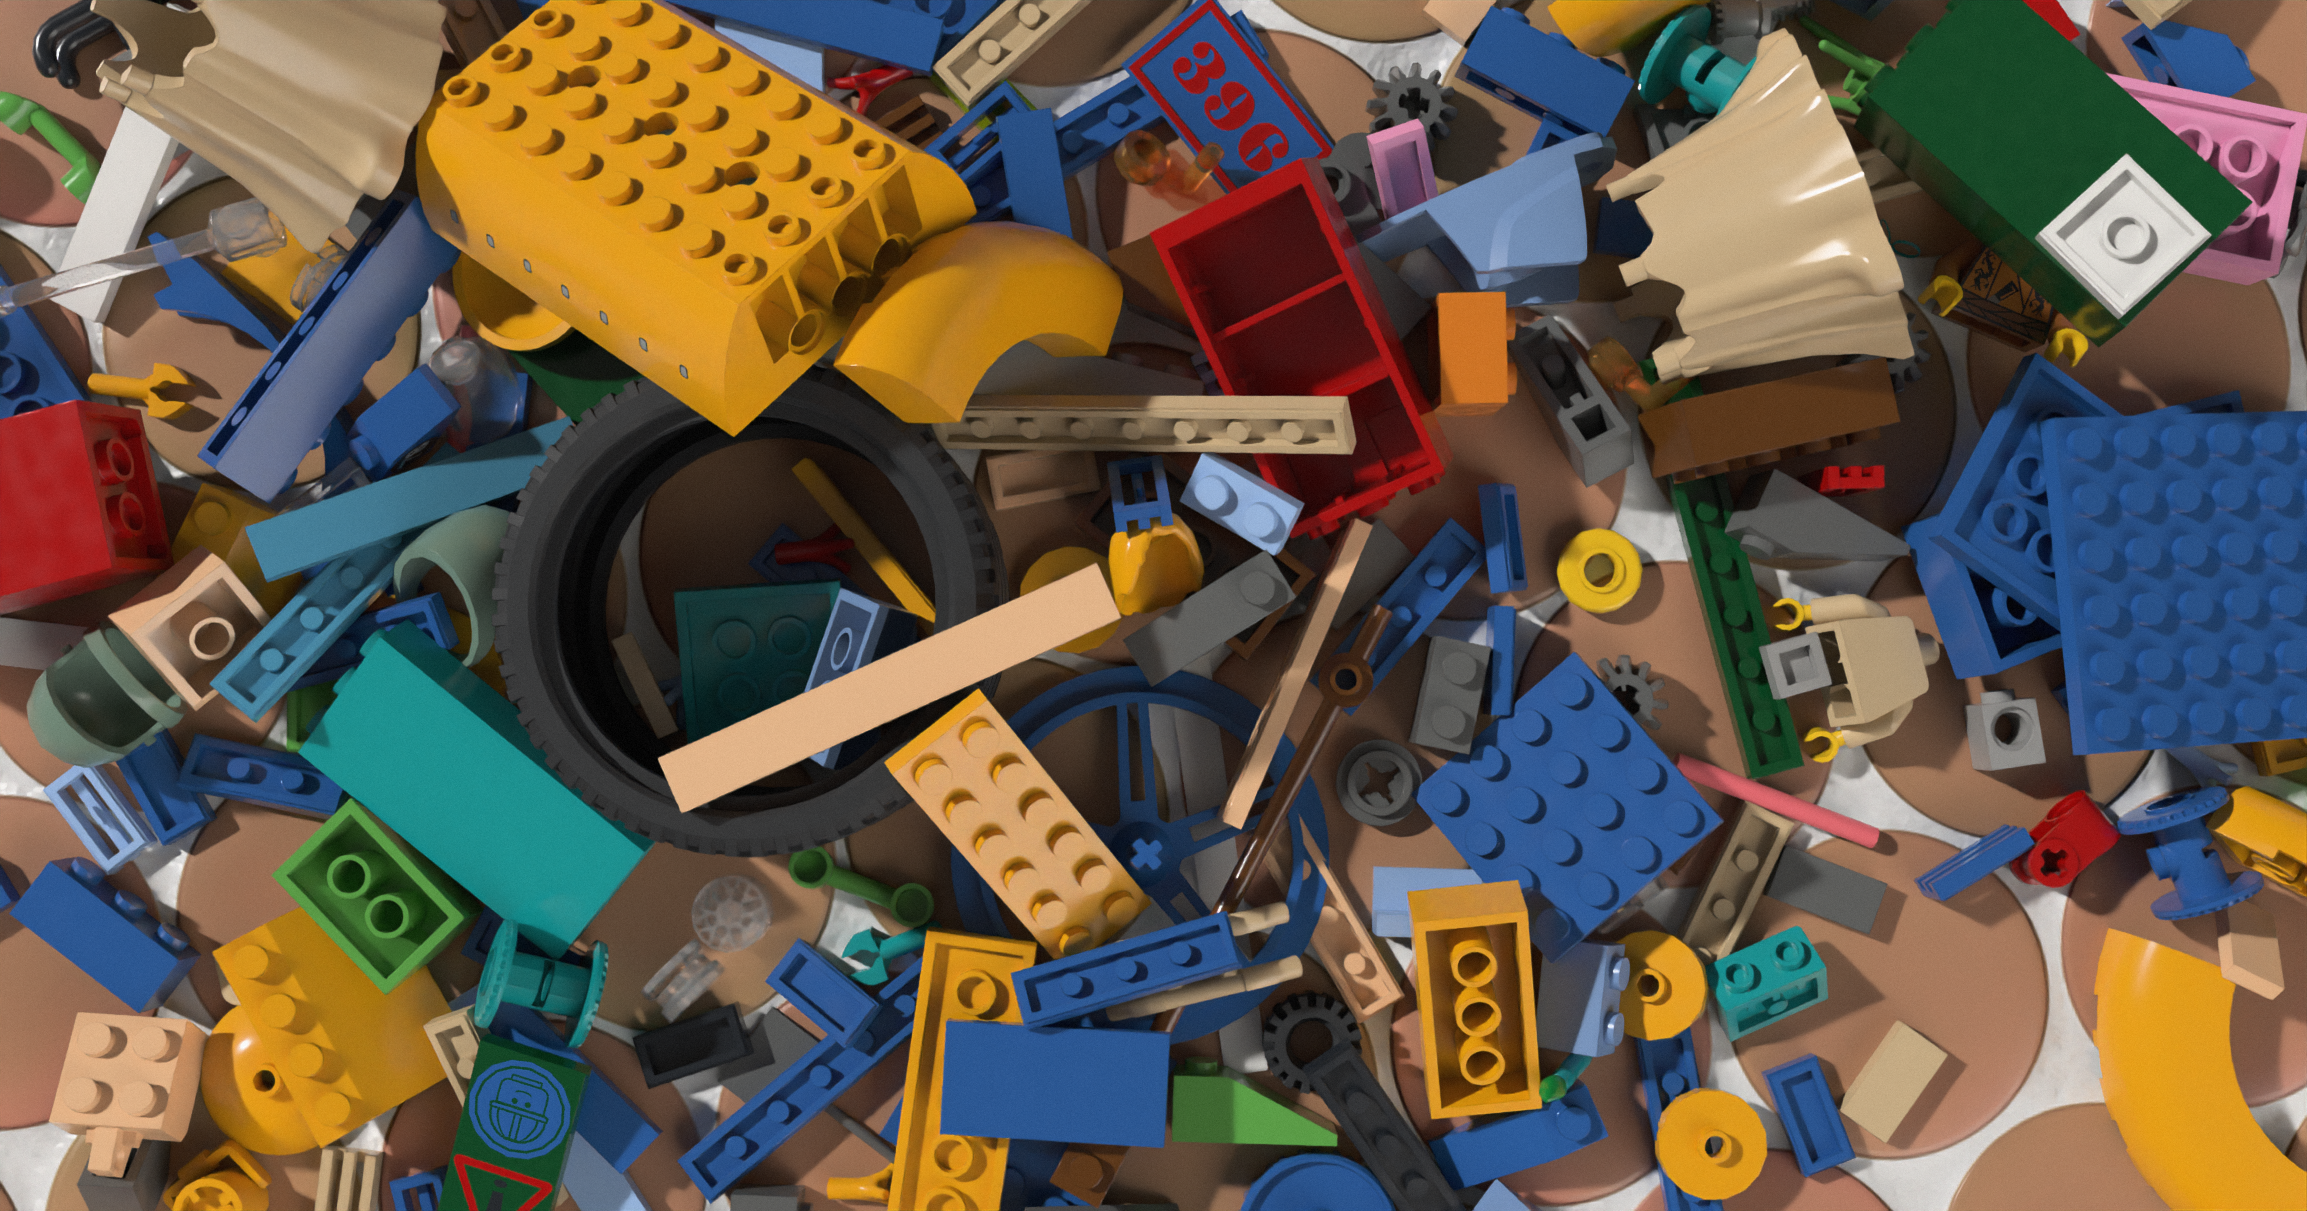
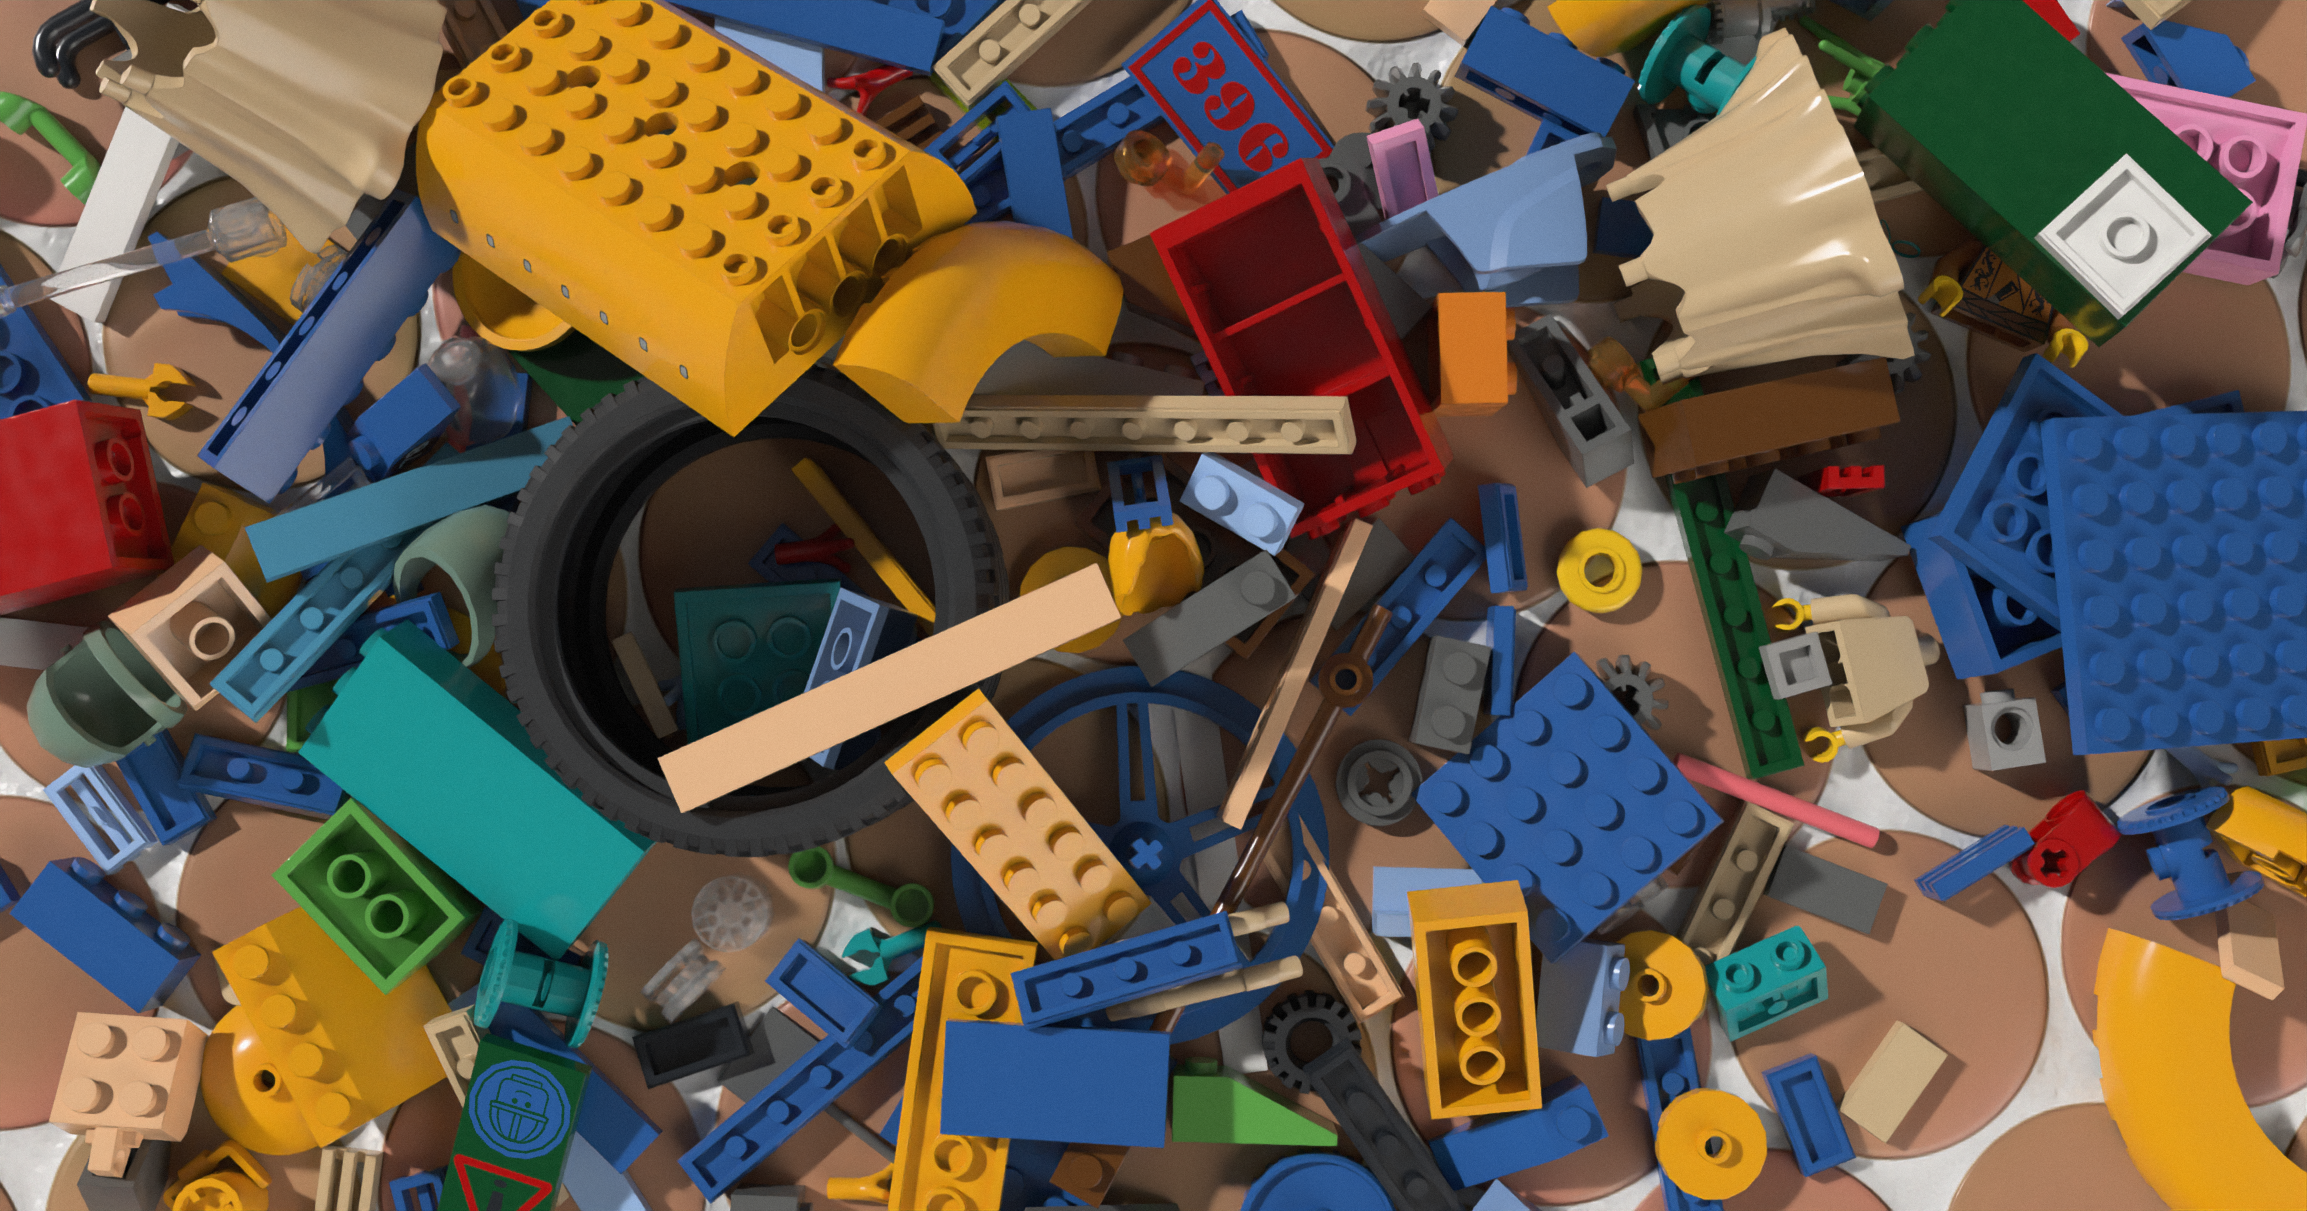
piece [1539,1053,1593,1103] -> none

